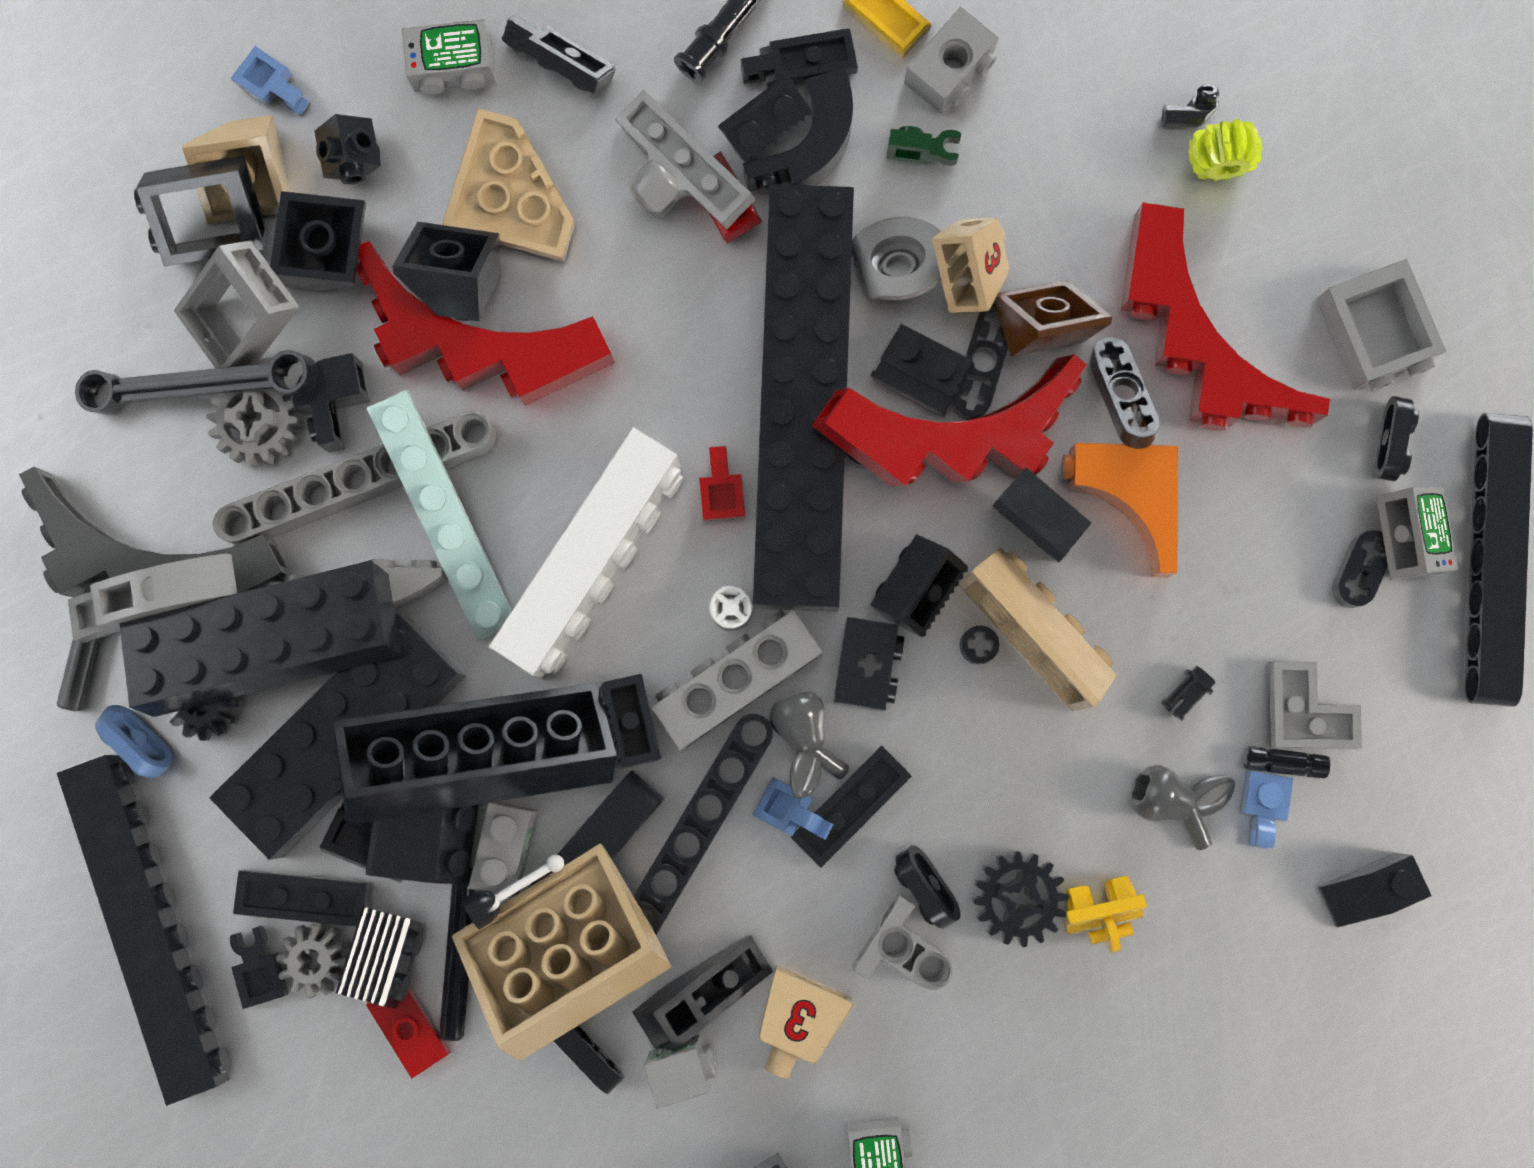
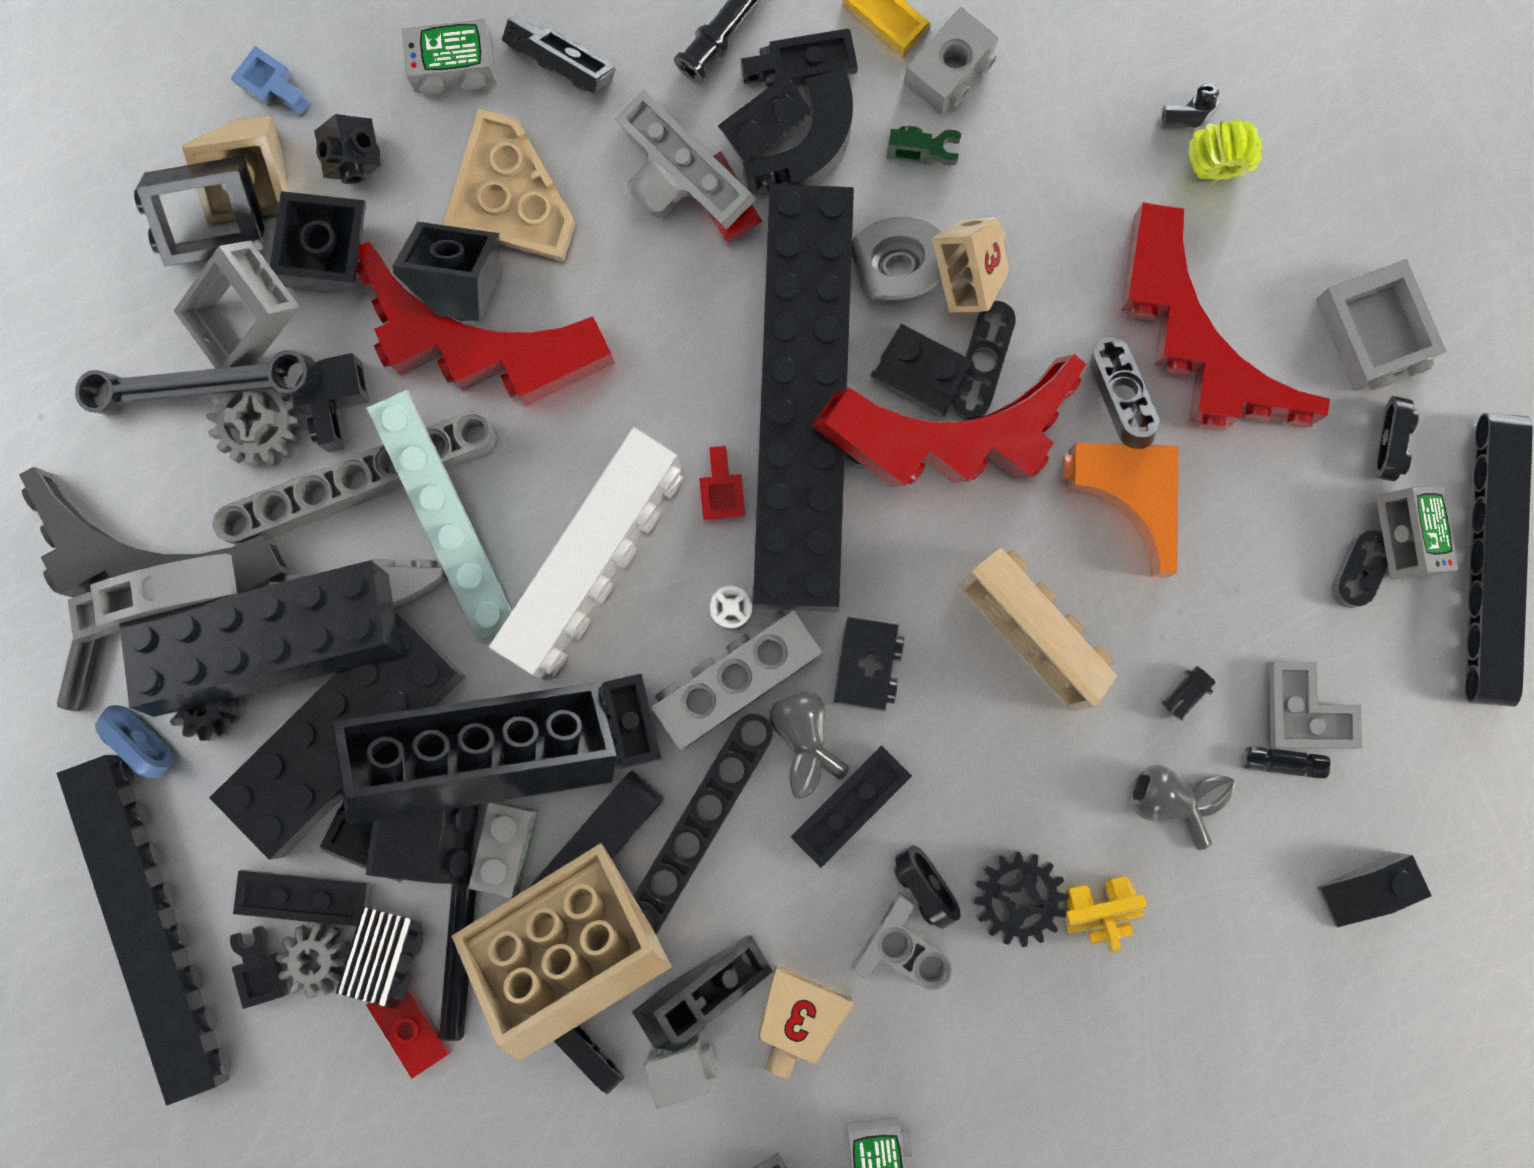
hinge [462,855,564,930] -> none
medium blue plate [753,777,834,840] -> none
black brick [870,534,968,637] -> none
black bush [959,625,1000,665] -> none
black slope [992,467,1091,563] -> none
reddish brown slope [994,280,1112,357] -> none
medium blue plate [1240,771,1293,849] -> none

